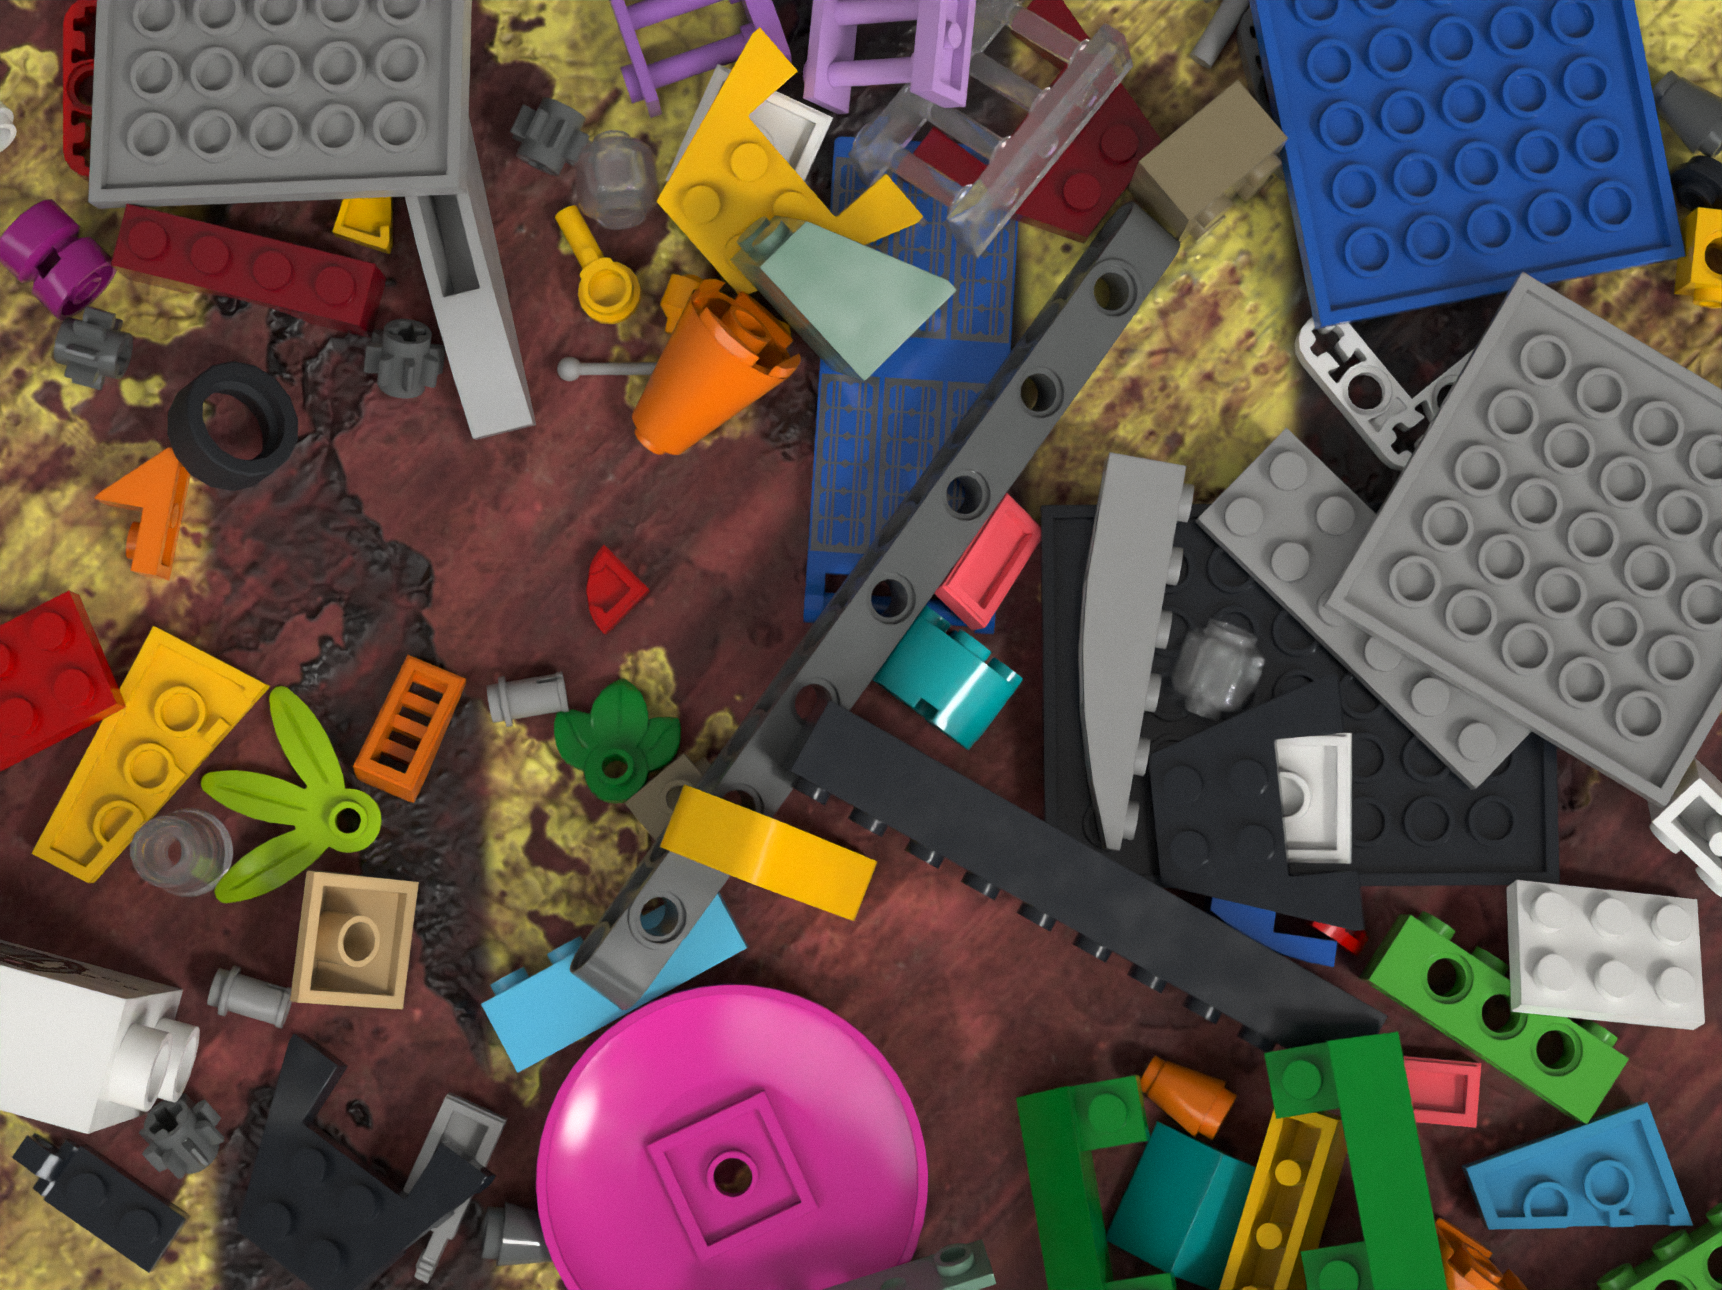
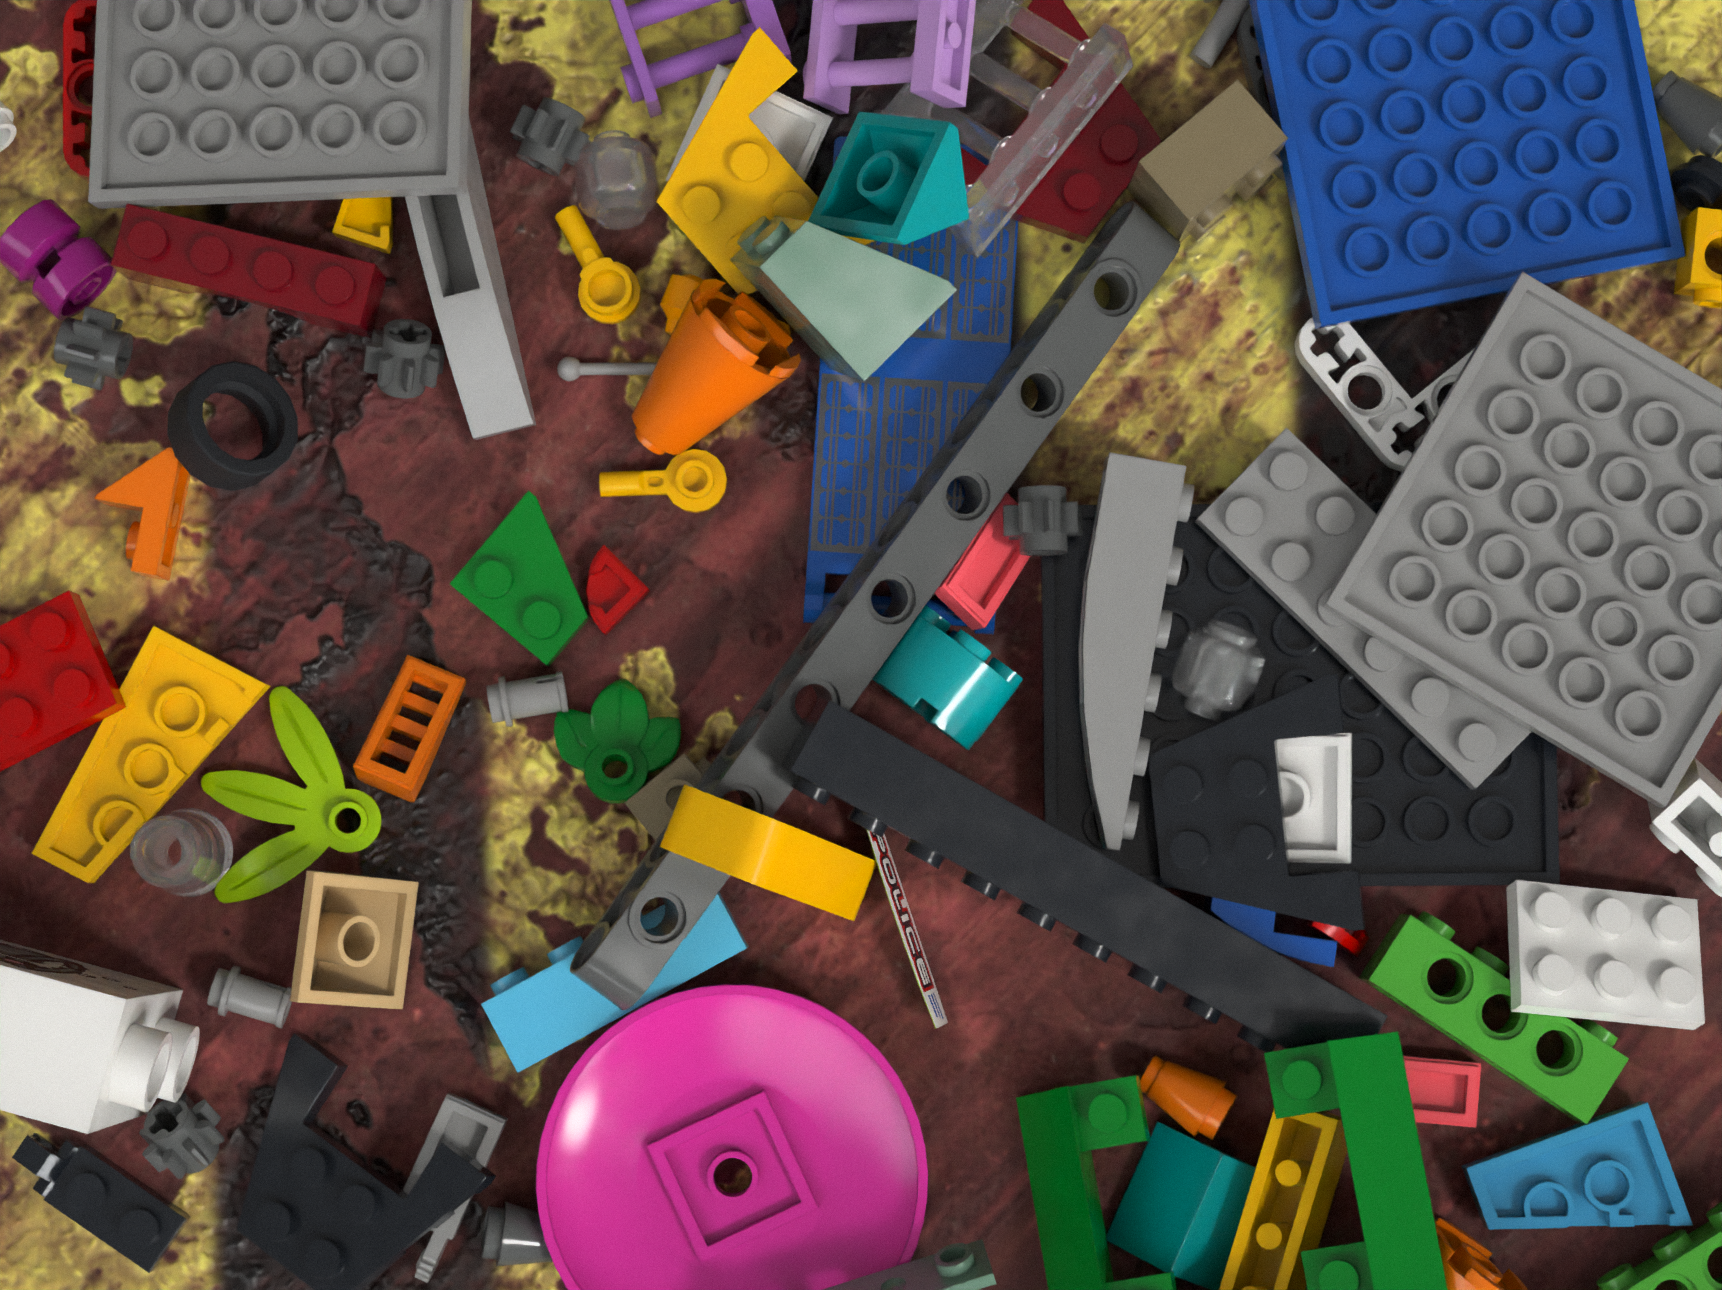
none -> green wing [450,490,590,667]
none -> yellow plate [599,449,727,513]
none -> teal slope [808,111,970,245]
none -> sticker [866,829,948,1029]
none -> dark grey gear [1003,485,1083,556]

